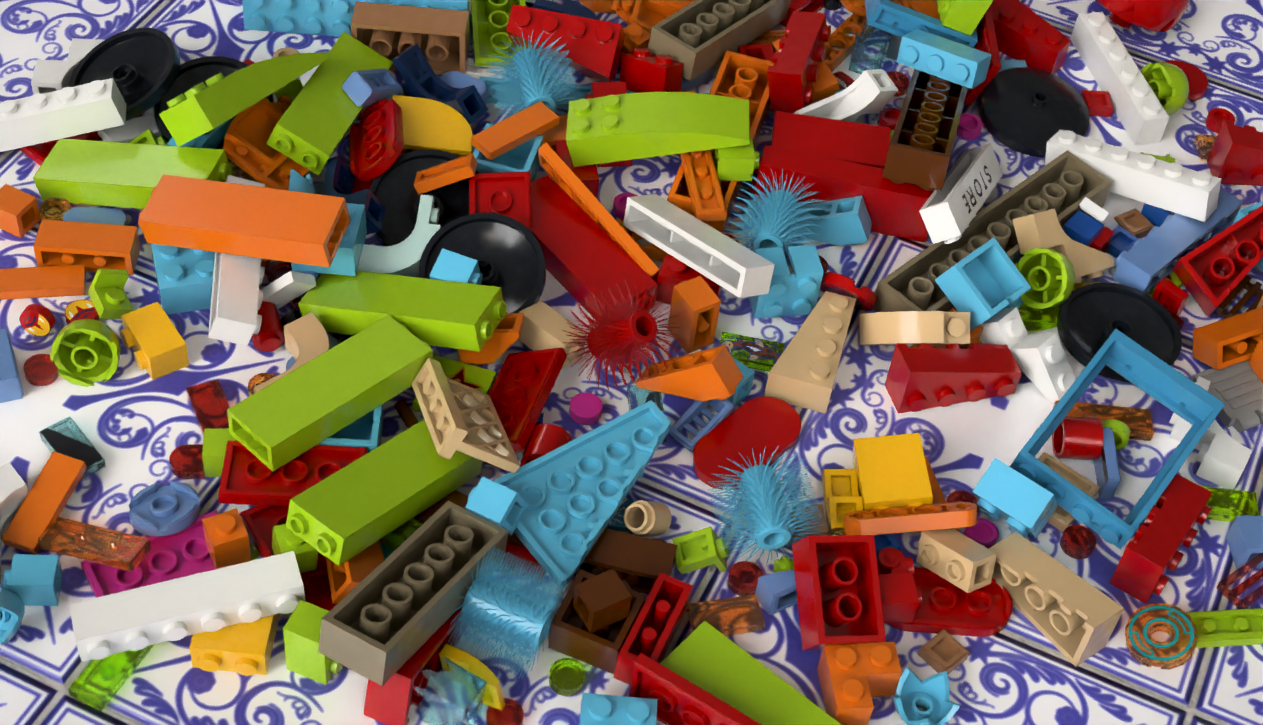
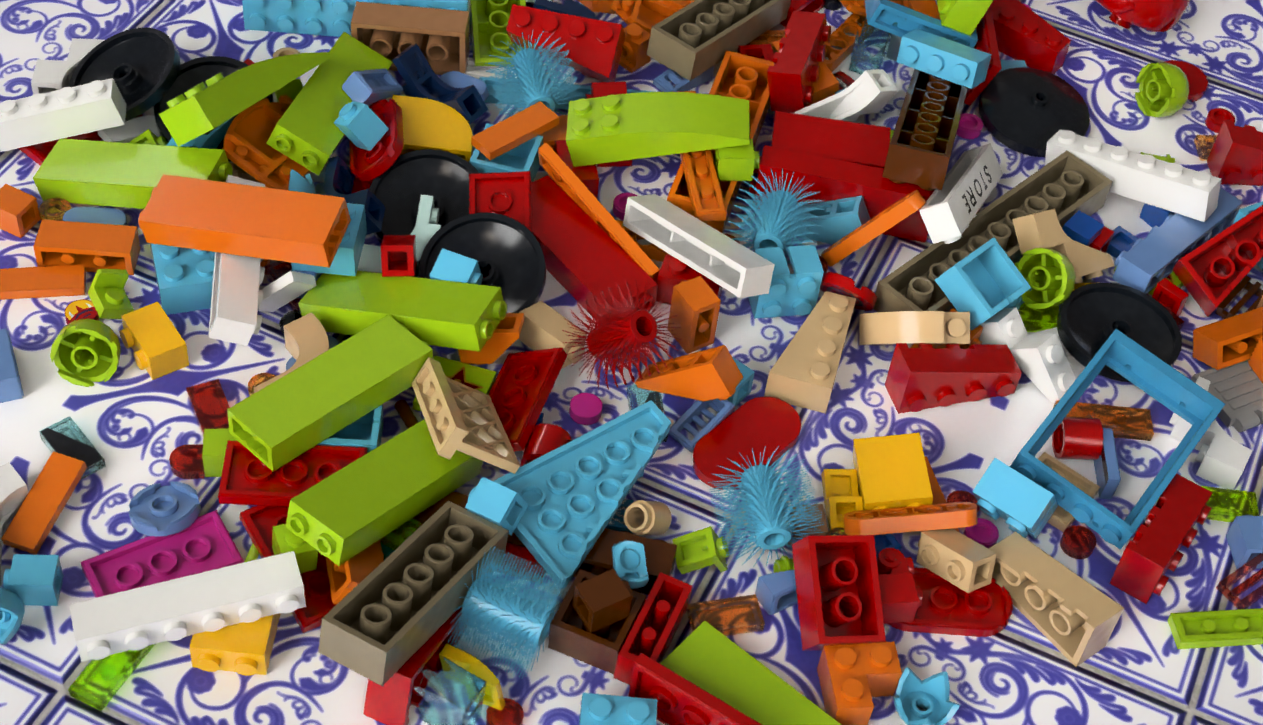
red tile [19,304,55,337] -> none
clear red tile [23,354,59,386] -> none
clear orange tile [37,517,151,571] -> none
orange brick [202,508,252,569] -> none
red brick [251,301,285,352] -> none
lime brick [283,600,343,685] -> none
orange tile [414,153,478,195] -> none
clear neon green tile [549,658,586,696] -> none
red brick [619,48,684,93] -> none
tile [720,332,784,372] -> none
clear red tile [727,561,763,597] -> none
red tile [877,108,901,130] -> none
clear red tile [887,71,910,97] -> none
medium nougat tile [918,629,970,675] -> none
white brick [1070,12,1170,145] -> none
white tile [1079,197,1119,230] -> none
red tile [1081,90,1113,117] -> none
lime tile [1101,419,1130,450] -> none
medium nougat tile [1114,208,1154,238] -> none
clear orange tile [1125,603,1197,670] -> none
none -> medium azure brick [334,101,389,151]
none -> red brick [381,235,417,277]
none -> medium azure hair [612,540,649,589]
none -> orange beam [821,190,926,267]

